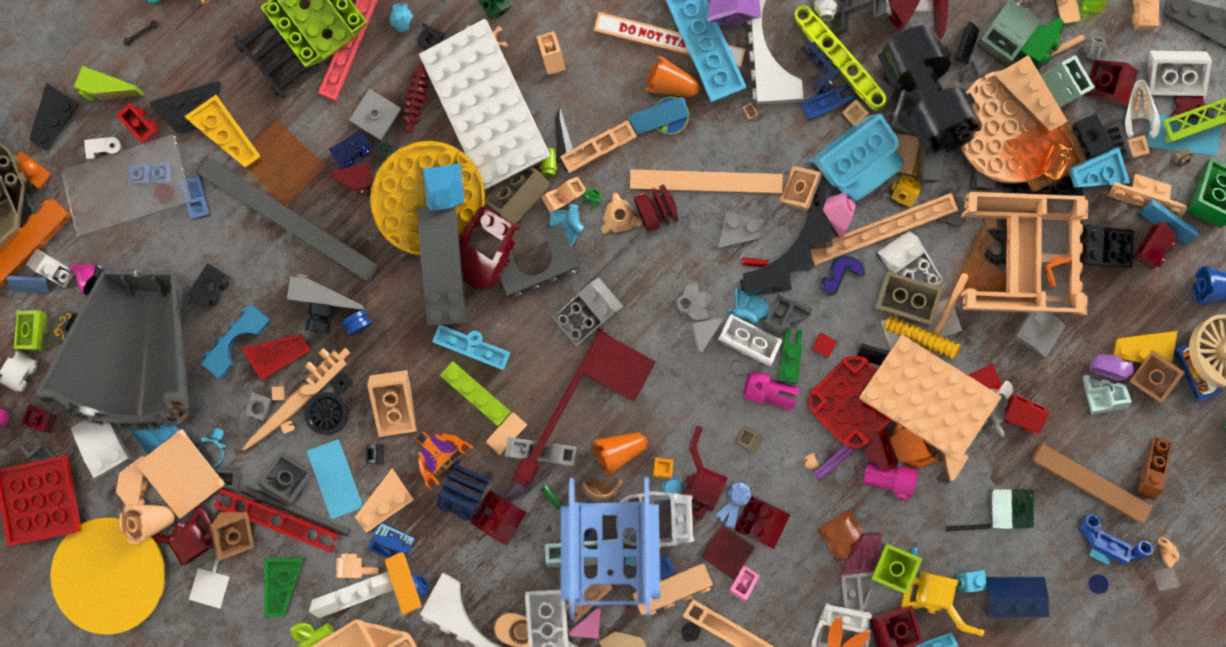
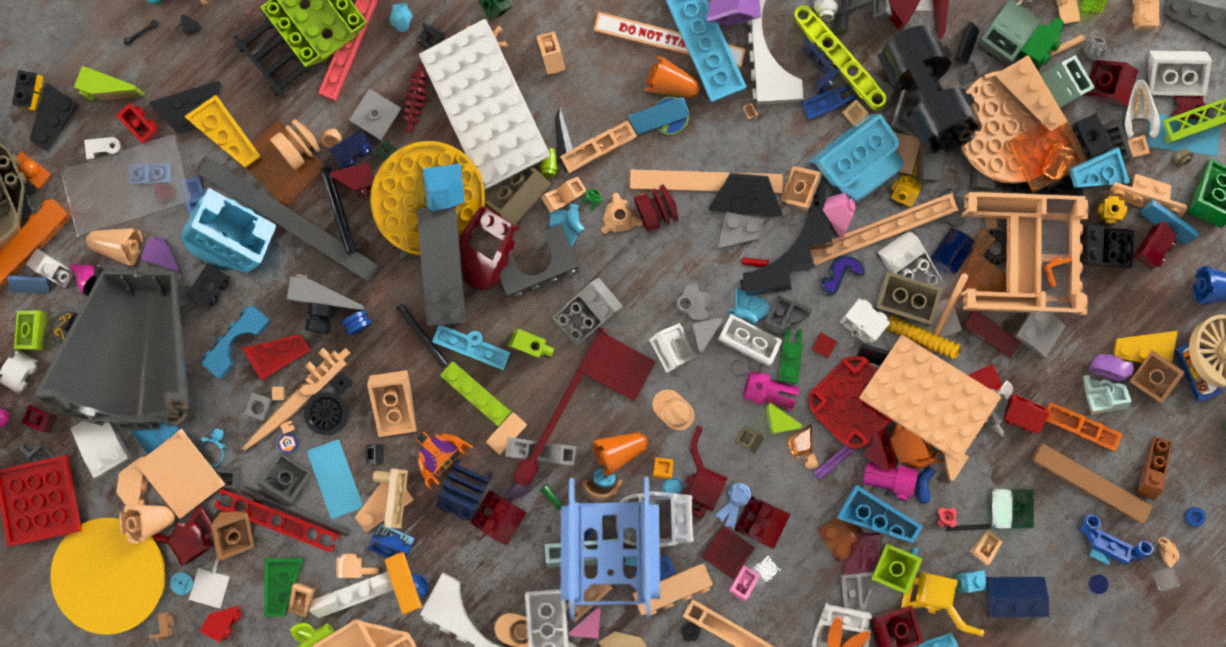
none -> black hips [12,70,43,112]
none -> light nougat cone [86,228,143,266]
none -> medium lavender slope [141,236,182,273]
none -> medium nougat bracket [149,612,174,642]
none -> medium azure piece [170,572,193,595]
none -> medium azure brick [180,188,276,273]
none -> black slope [181,14,202,35]
none -> red slope [199,606,242,643]
none -> light nougat wheel [270,119,321,170]
none -> tile [278,434,298,453]
none -> light nougat slope [288,583,316,618]
none -> light nougat tile [321,128,342,149]
none -> black axle [321,166,356,255]
none -> tan piece [373,469,408,528]
none -> black bar [396,304,449,368]
none -> lime torso [508,329,554,358]
none -> medium azure piece [593,469,616,488]
none -> white bracket [649,323,698,373]
none -> light nougat piece [652,389,695,431]
none -> black wing [709,173,782,216]
none -> clear slope [754,555,780,582]
none -> lime slope [765,403,802,434]
none -> clear orange piece [788,424,813,457]
none -> dark azure wedge [837,485,923,543]
none -> white brick [839,298,890,345]
none -> blue arm [916,466,935,504]
none -> clear blue brick [930,227,976,275]
none -> coral plate [937,508,957,527]
none -> dark red slope [961,311,1021,358]
none -> light nougat slope [969,529,1003,565]
none -> orange slope [1046,402,1123,452]
none -> yellow brick [1097,196,1127,224]
none -> blue tile [1185,507,1206,527]

